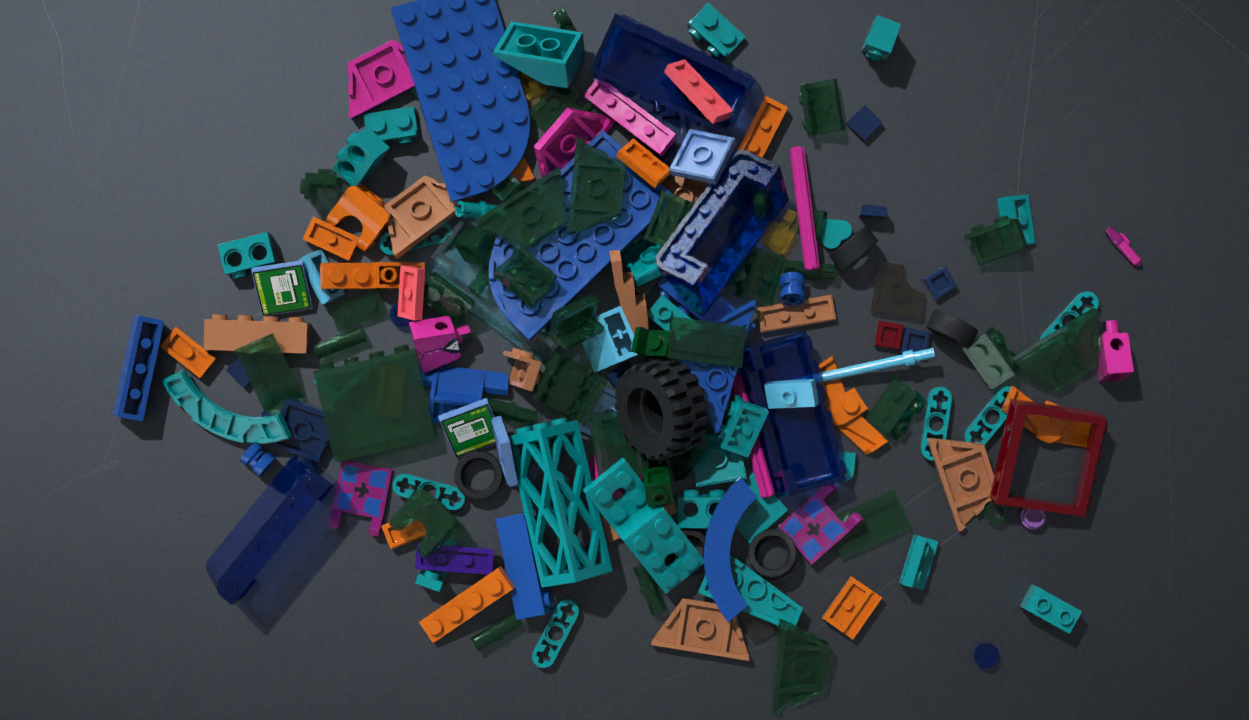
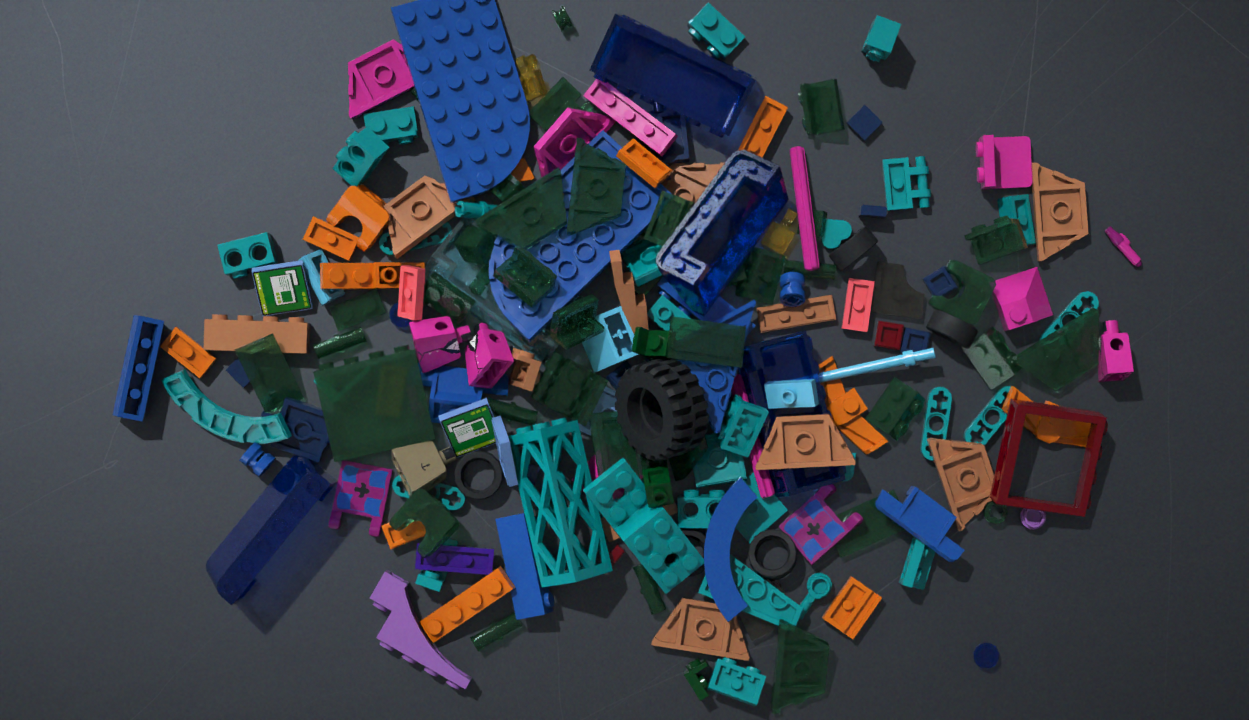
clear green bracket [300,169,343,203] -> none
teal slope [493,21,585,88] -> none
teal beam [532,598,579,668] -> none
coral plate [664,59,734,124] -> none
medium blue tile [669,129,737,184] -> none
tile [753,182,772,218] -> none
teal brick [1020,584,1082,634] -> none
none -> medium lavender arch [370,570,472,690]
none -> dark tan torso [391,440,456,501]
none -> dark pink torso [465,323,514,389]
none -> dark red tile [609,543,624,566]
none -> dark green bracket [683,658,709,701]
none -> teal bracket [707,657,766,707]
none -> nougat wing [756,414,856,470]
none -> teal plate [799,573,832,620]
none -> coral plate [841,278,875,332]
none -> blue plate [875,486,965,562]
none -> teal plate [882,156,931,211]
none -> clear green piece [928,260,996,324]
none -> dark pink bracket [976,135,1032,189]
none -> dark pink slope [988,267,1053,331]
none -> nougat wing [1031,163,1089,261]

